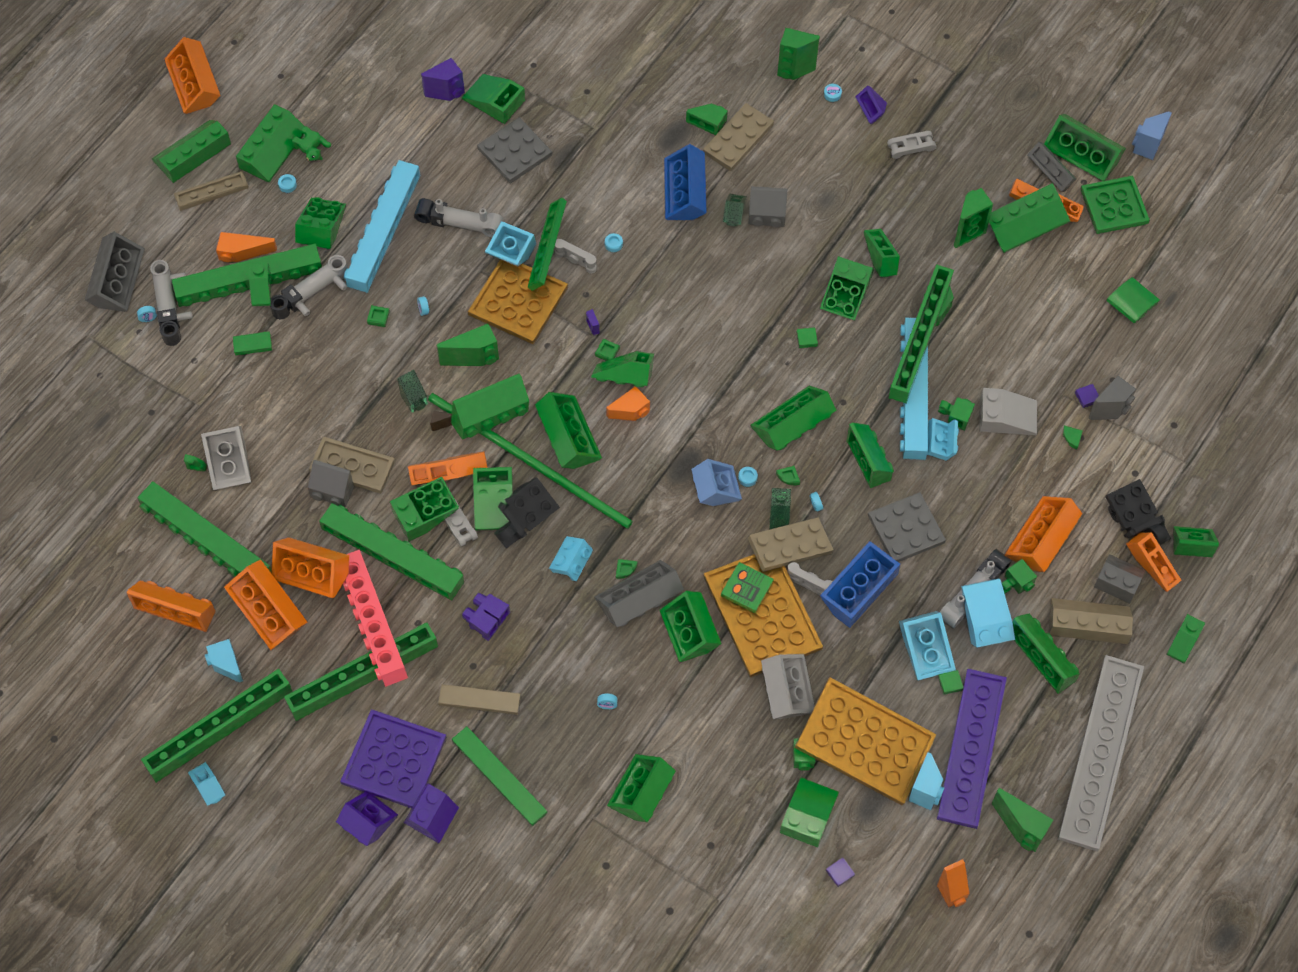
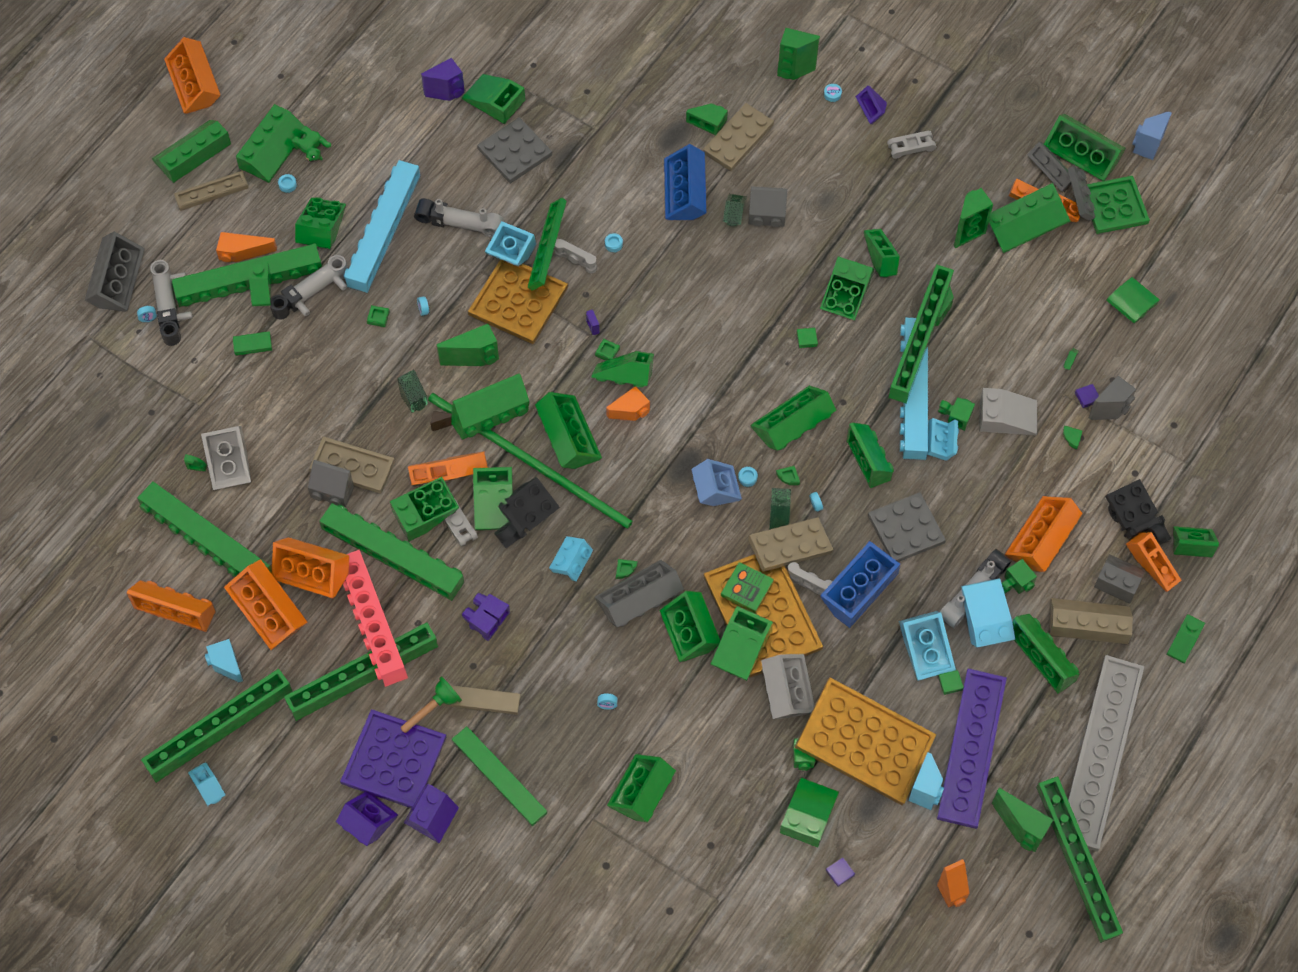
none -> piece [401,676,462,733]
none -> green slope [711,606,773,681]
none -> green brick [1036,776,1123,943]
none -> green tile [1064,348,1079,370]
none -> dark grey plate [1068,166,1095,221]

